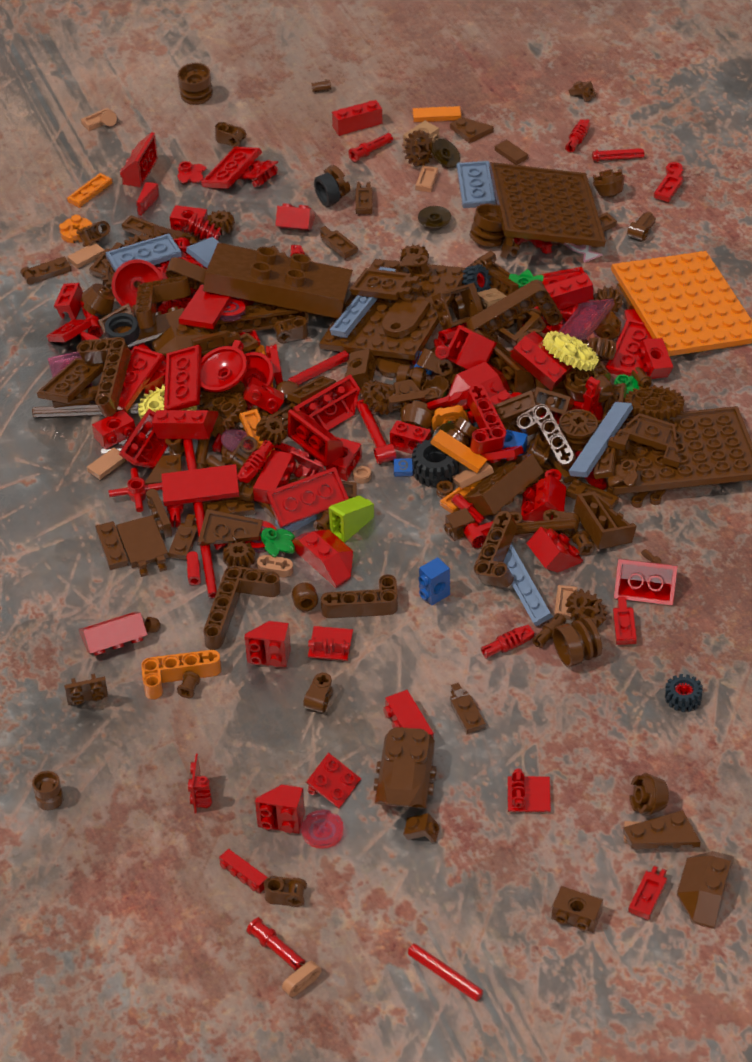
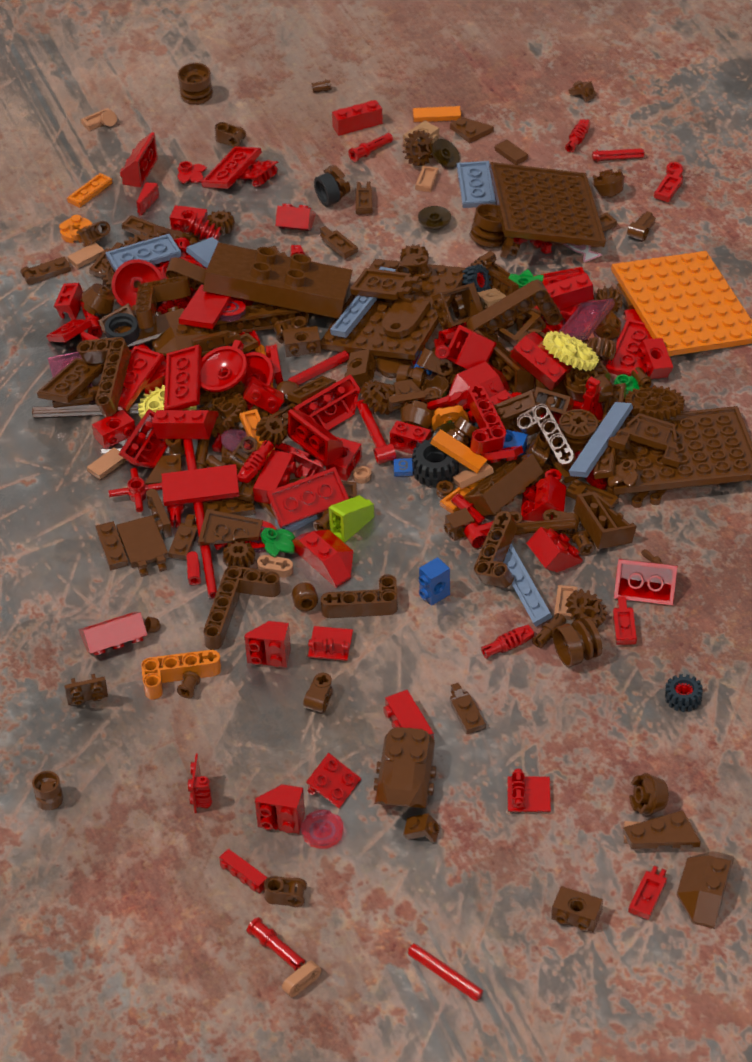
none -> reddish brown brick [282,326,321,357]

